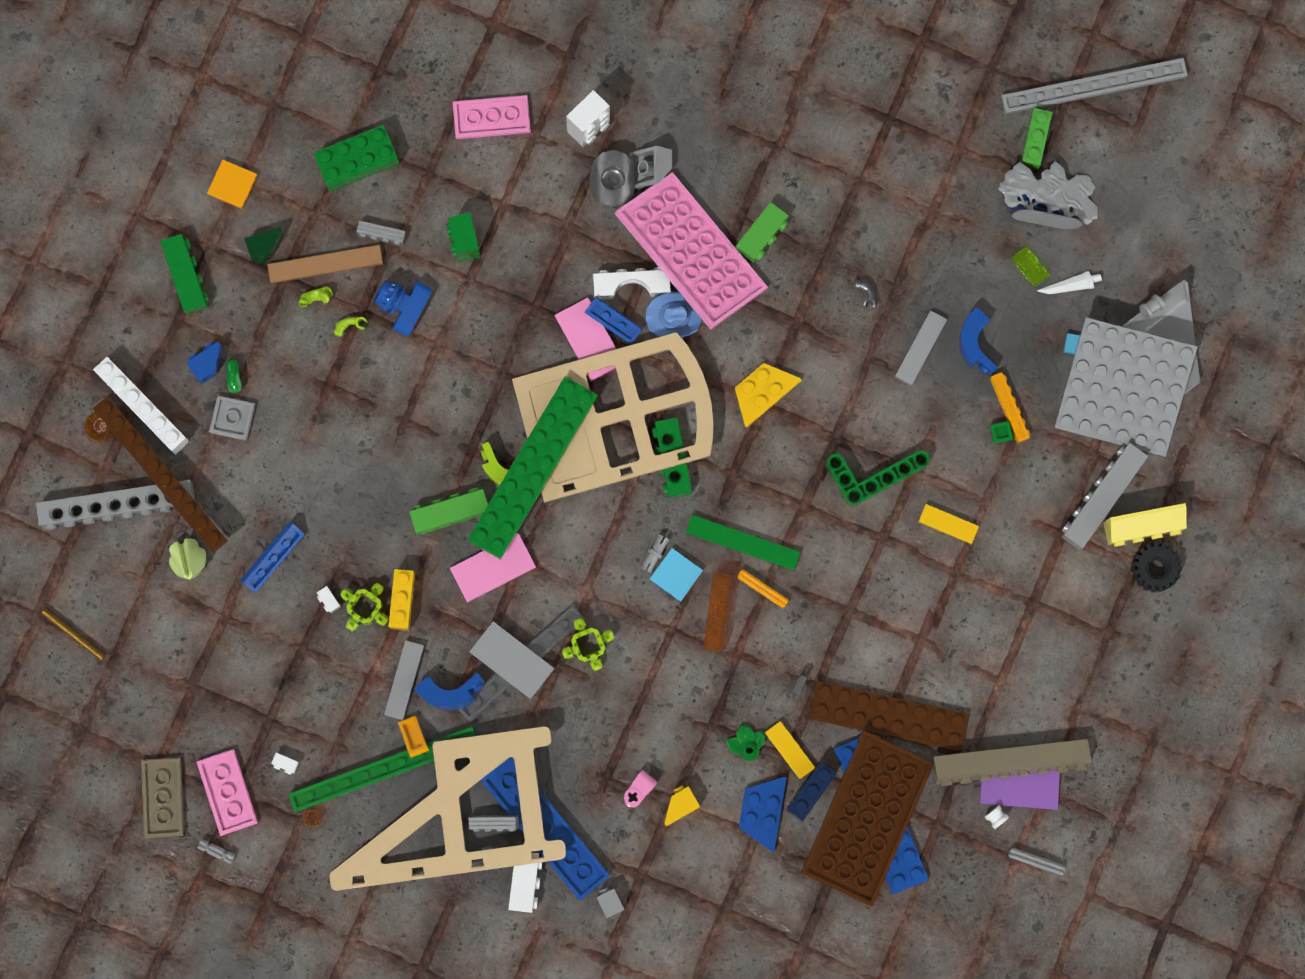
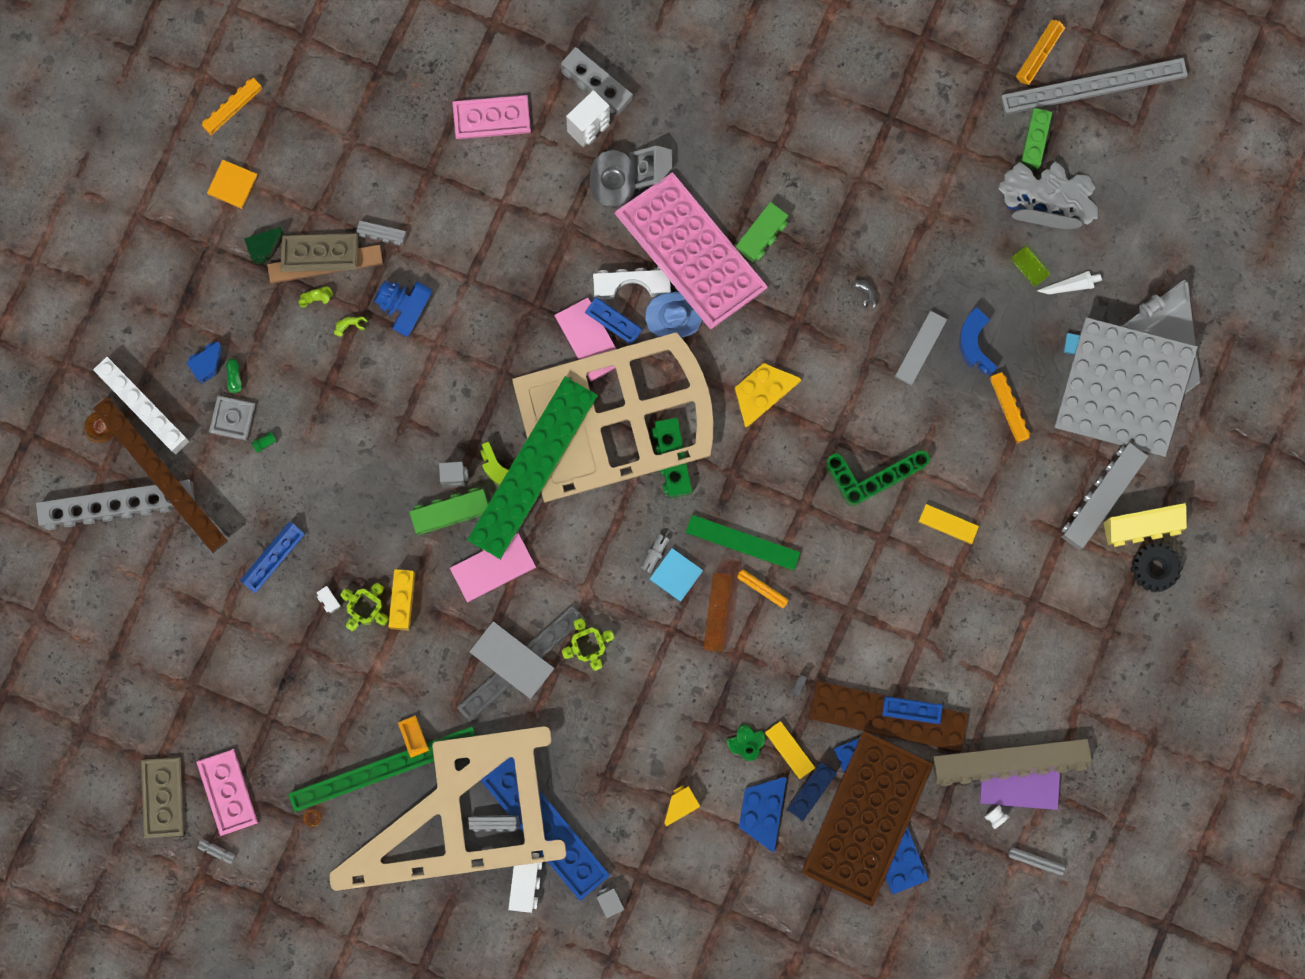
pearl gold bar [41,608,106,661] -> none
green brick [160,234,210,315] -> none
yellowish green hat [169,538,206,579] -> none
white piece [271,753,300,775] -> none
green brick [313,125,399,193] -> none
light grey tile [384,640,424,720] -> none
blue arch [413,673,486,711] -> none
green brick [446,212,480,262] -> none
bright pink piece [624,770,658,808] -> none
green plate [989,421,1013,445] -> none
none -> light orange piece [202,78,263,136]
none -> green pin [251,431,277,453]
none -> dark tan tile [280,233,358,272]
none -> light grey brick [439,462,469,488]
none -> light grey brick [561,47,633,116]
none -> blue tile [882,696,943,725]
none -> light orange piece [1016,20,1065,85]

